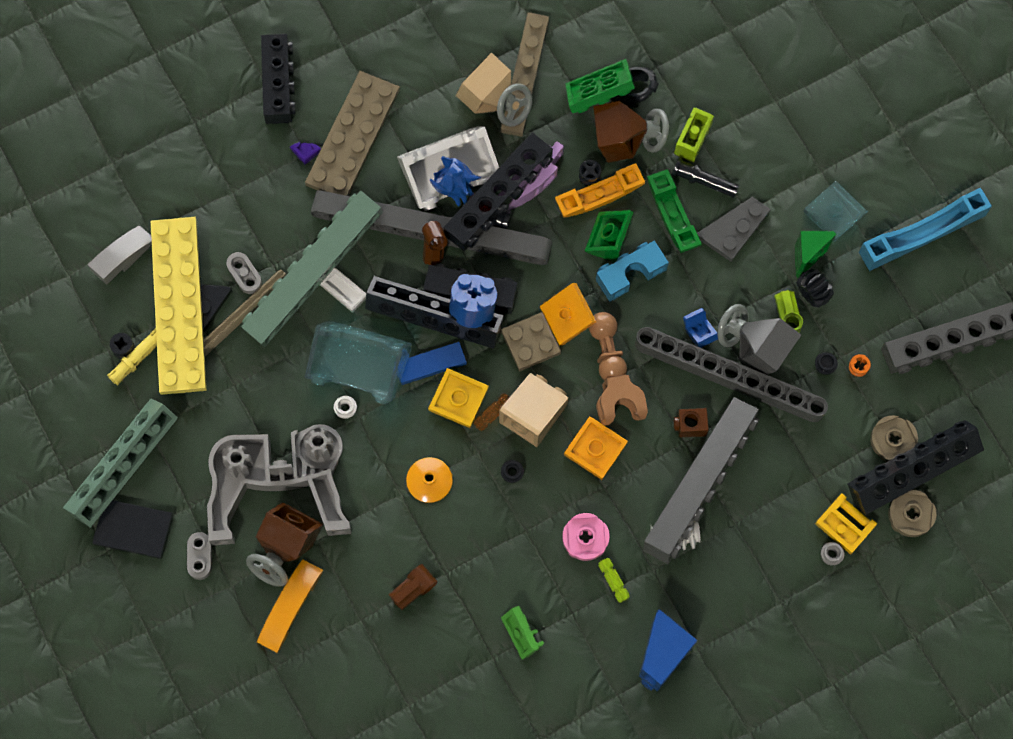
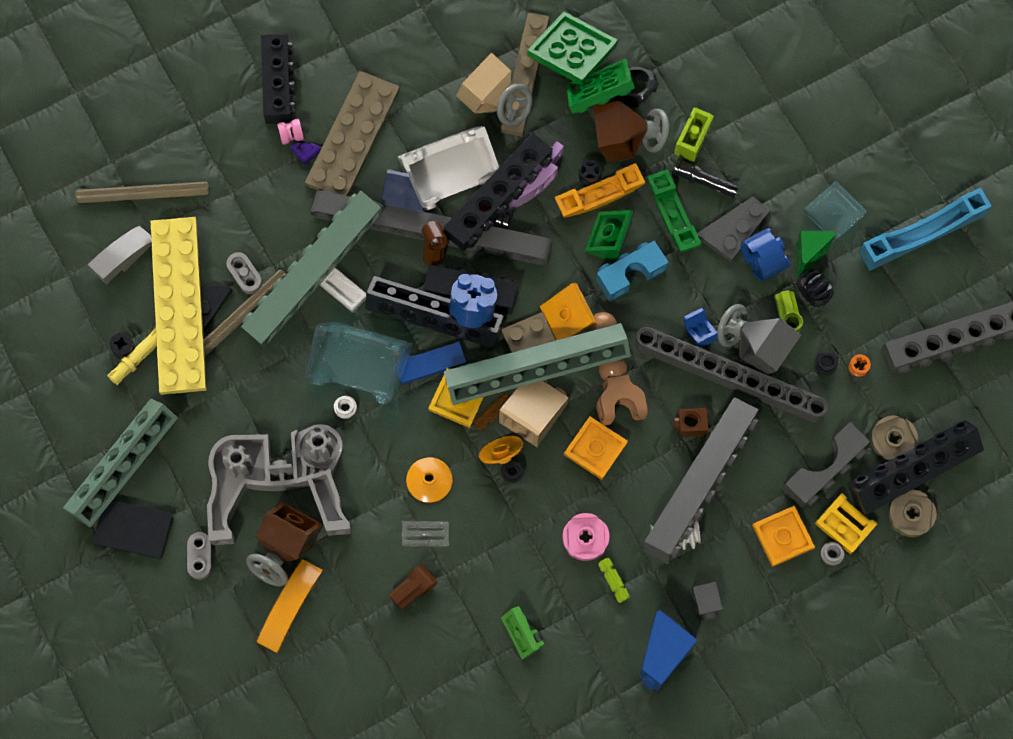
blue hair [430,156,481,207] -> none
none -> dark tan axle [76,182,209,203]
none -> bright pink wheel [277,119,304,145]
none -> dark blue slope [381,169,424,213]
none -> clear tile [402,521,449,546]
none -> sand green brick [444,323,631,405]
none -> light orange dish [479,436,523,464]
none -> plate [527,12,618,86]
none -> dark grey brick [691,582,723,620]
none -> blue brick [740,228,791,282]
none -> light orange plate [752,506,815,567]
none -> dark grey arch [782,422,870,508]

